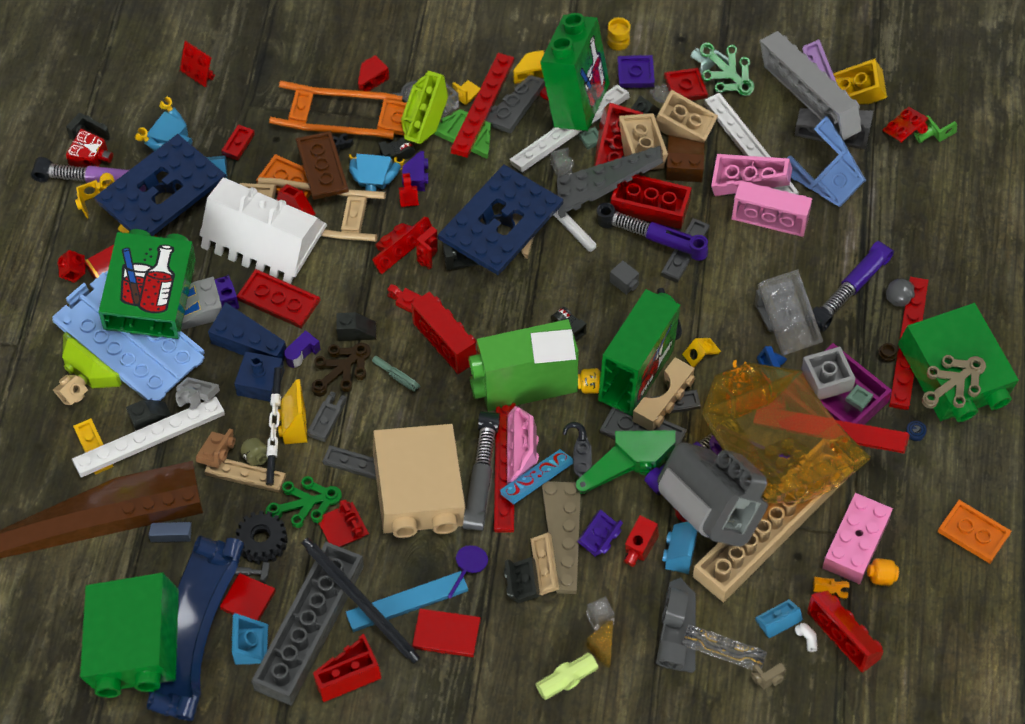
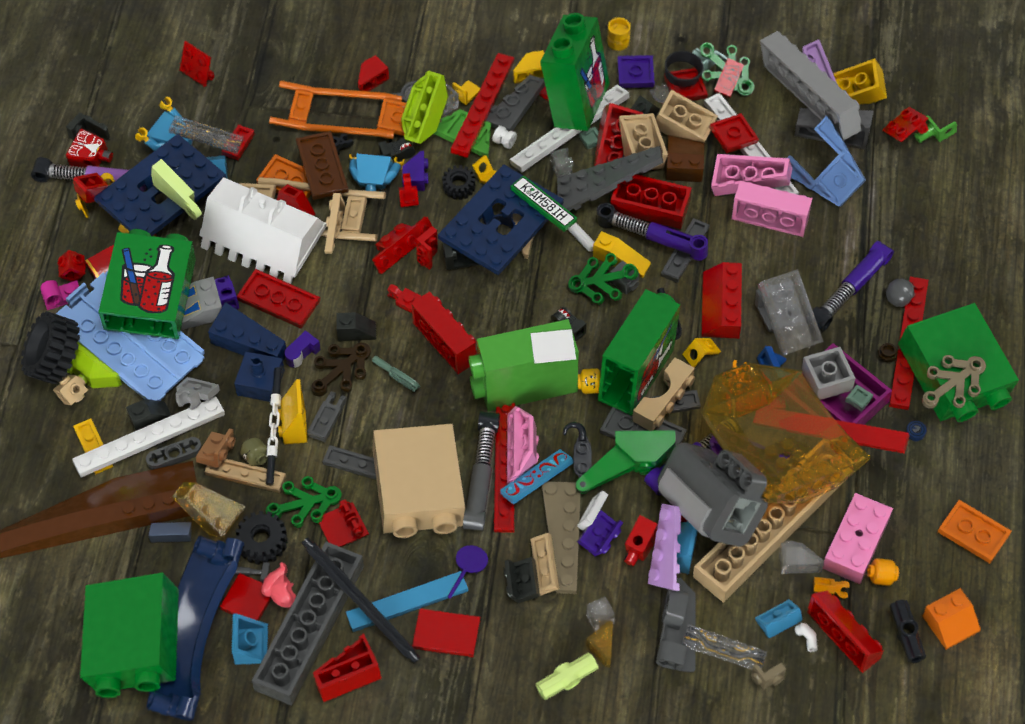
none -> black tyre [21,311,80,384]
none -> dark pink plate [40,280,79,310]
none -> red slope [73,173,109,203]
none -> dark grey beam [146,437,202,470]
none -> yellowish green piece [151,159,202,220]
none -> clear tile [169,115,243,154]
none -> clear yellow wedge [172,482,246,537]
none -> coral hair [261,562,296,609]
none -> tan wing [324,193,346,254]
none -> black tyre [442,165,476,200]
none -> yellow bracket [472,155,497,184]
none -> white wheel [493,126,517,149]
none -> tile [510,176,577,232]
none -> green plant [568,253,639,305]
none -> white tile [577,491,608,531]
none -> yellow slope [593,231,651,278]
none -> lavender wing [648,504,681,591]
none -> black tyre [665,51,704,87]
none -> red slope [701,262,742,339]
none -> red tile [709,113,759,154]
none -> tile [714,58,744,98]
none -> clear slope [779,541,824,574]
none -> black piece [890,599,926,664]
none -> orange slope [922,588,981,650]

